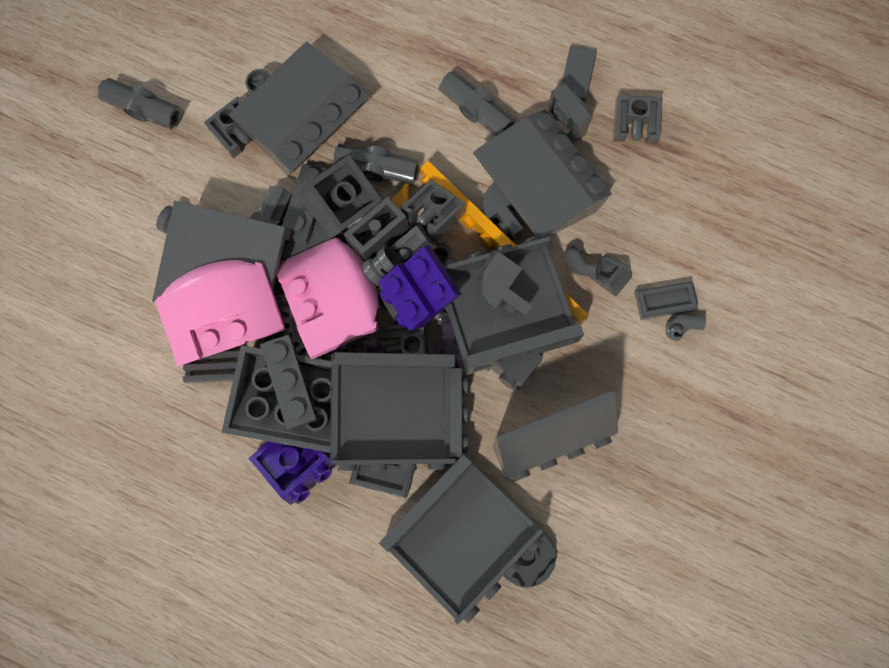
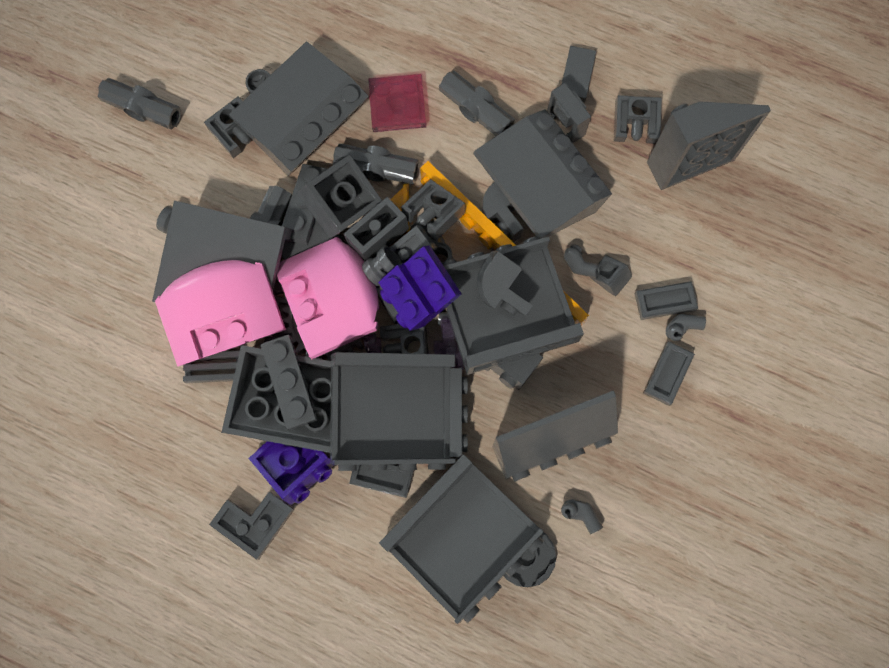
none -> dark grey plate [209,492,295,560]
none -> clear pink plate [368,74,426,132]
none -> dark grey arm [561,499,603,535]
none -> dark grey tile [643,341,695,406]
none -> dark grey slope [647,101,771,190]

